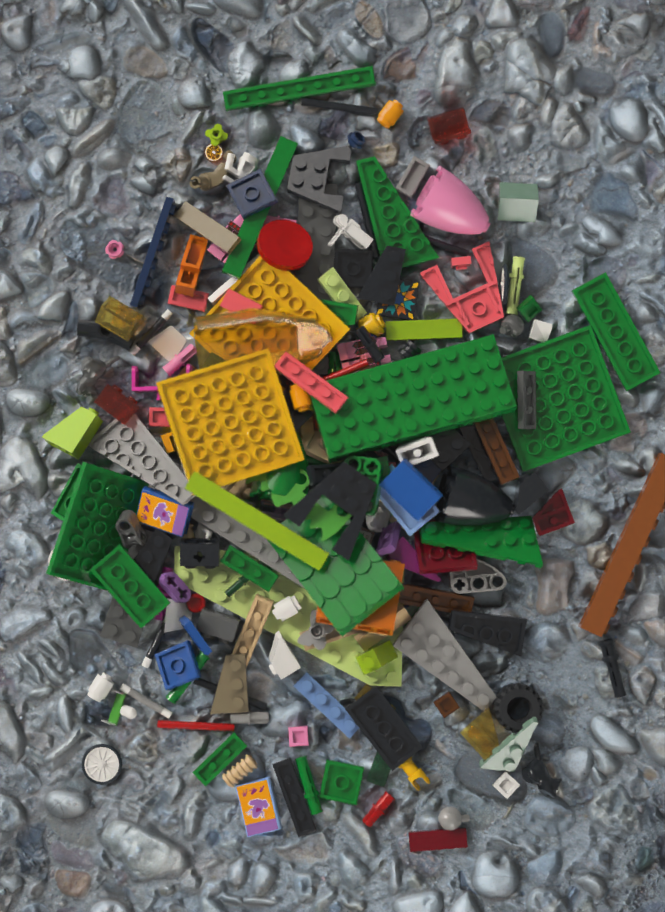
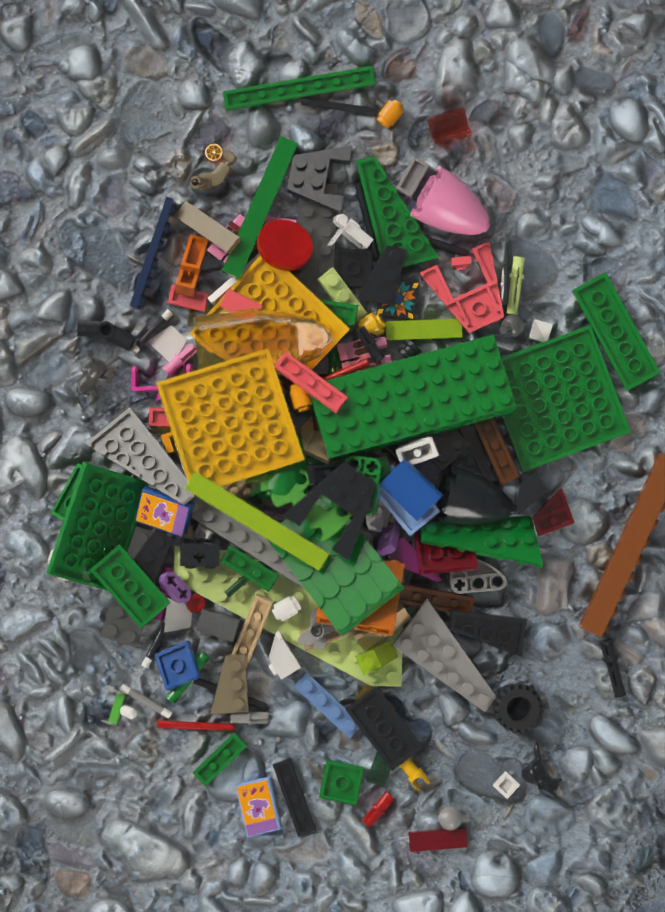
lime slope [42,406,103,460] -> none
white wheel [82,744,122,785] -> none
white brick [87,672,114,702] -> none
clear red bracket [94,384,139,425] -> none
clear yellow slope [95,296,145,341] -> none
bright pink plate [105,240,124,259] -> none
dark grey piece [116,510,146,549] -> none
blue tile [179,615,212,655] -> none
lime plate [205,124,228,146] -> none
white piece [222,152,259,183] -> none
tan piece [222,754,258,788] -> none
dark blue tile [226,169,278,220] -> none
bright pink tile [288,726,309,747] -> none
green pin [295,755,323,815] -> none
dark blue plate [348,131,366,149] -> none
reddish brown tile [433,691,460,718] -> none
clear yellow wing [460,707,500,760] -> none
wing [479,717,538,772] -> none
sand green slope [497,182,539,222] -> none
green tile [516,295,542,322] -> none
dark grey plate [517,371,536,429] -> none

